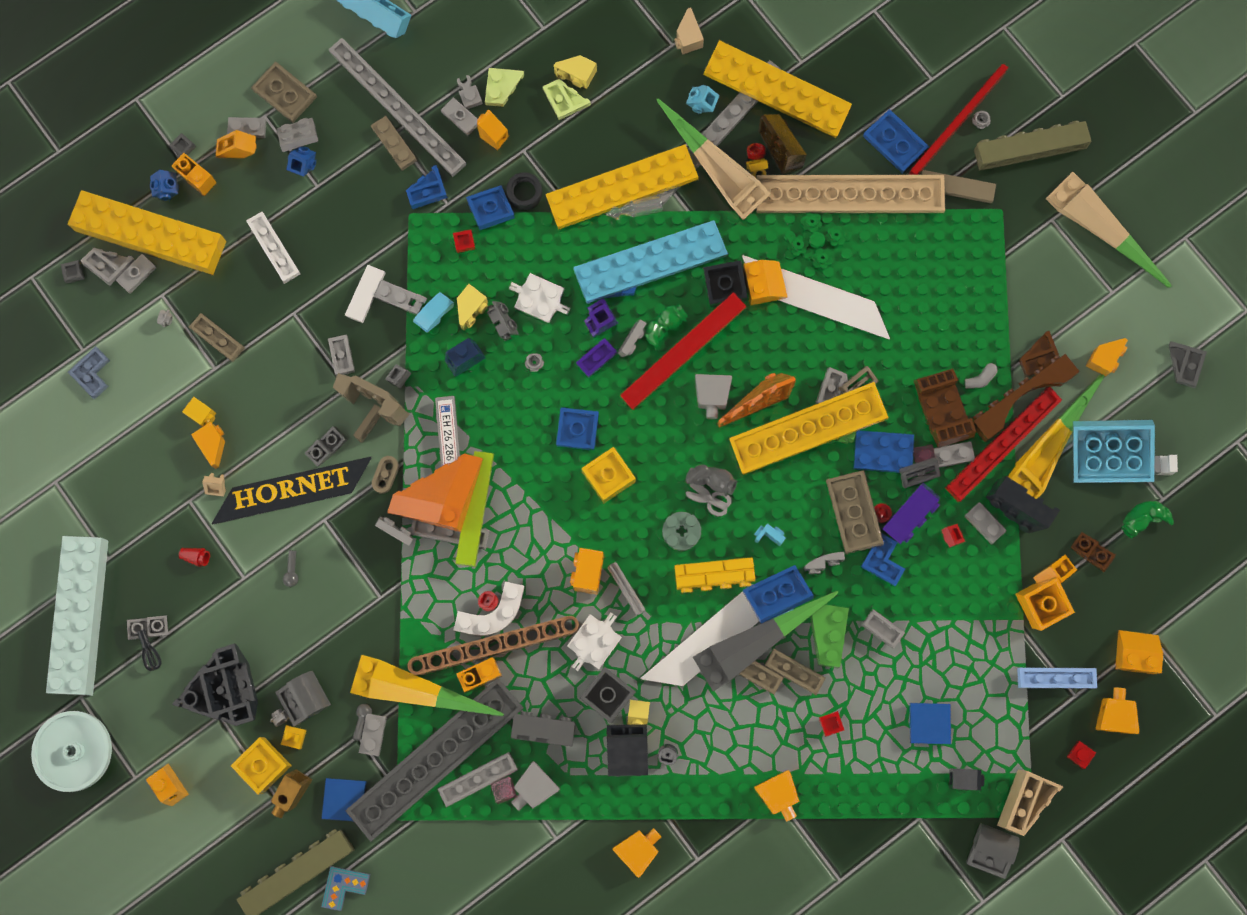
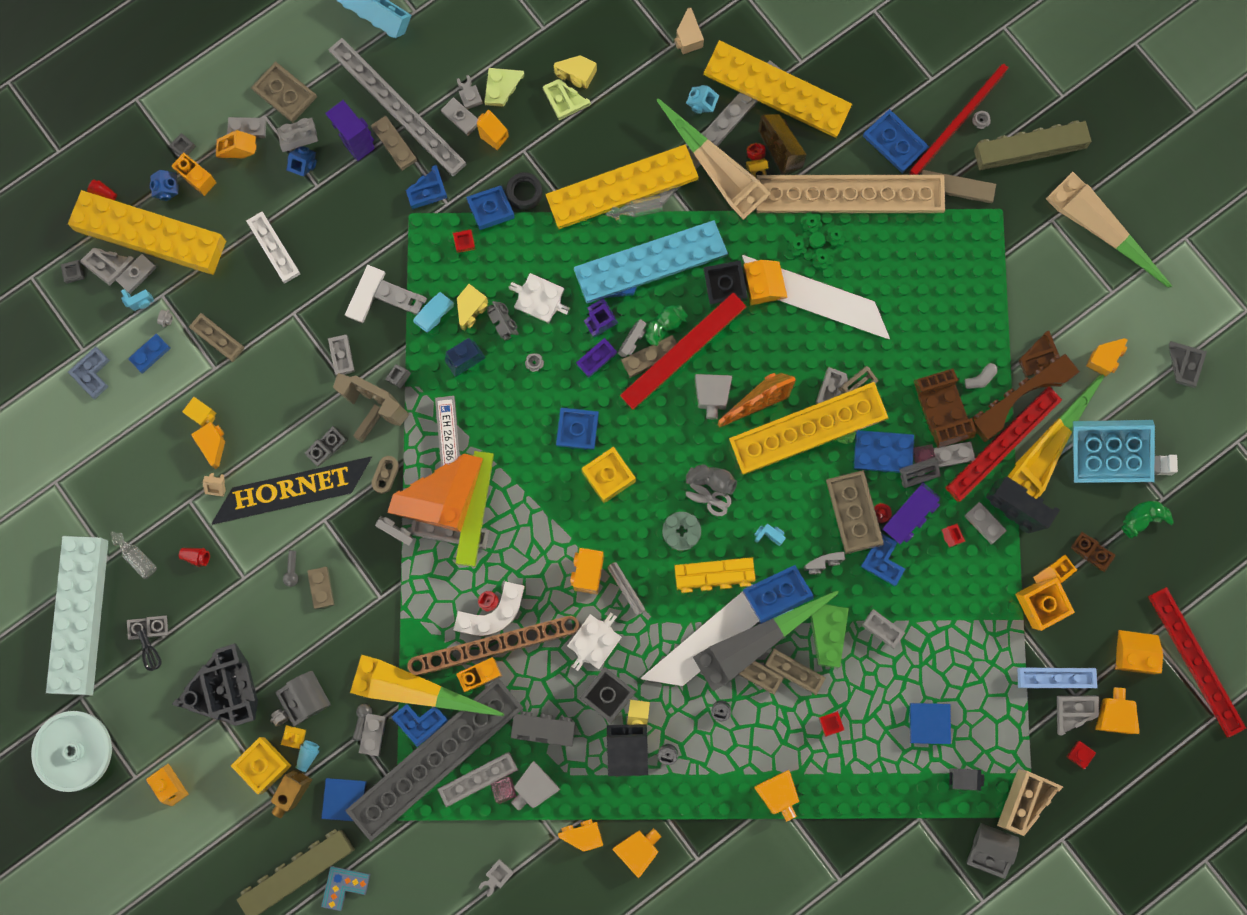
none -> red cone [87,179,117,201]
none -> clear wheel [110,531,157,579]
none -> medium azure bracket [121,289,154,311]
none -> blue plate [128,333,171,374]
none -> medium azure cone [296,740,319,772]
none -> dark tan plate [307,567,334,609]
none -> dark purple wedge [325,100,375,162]
none -> blue plate [392,704,448,747]
none -> light grey plate [479,859,514,897]
none -> light orange slope [558,819,603,851]
none -> dark tan plate [621,335,677,378]
none -> tile [711,700,731,722]
none -> light grey wing [1057,696,1099,735]
none -> red tile [1148,587,1246,737]

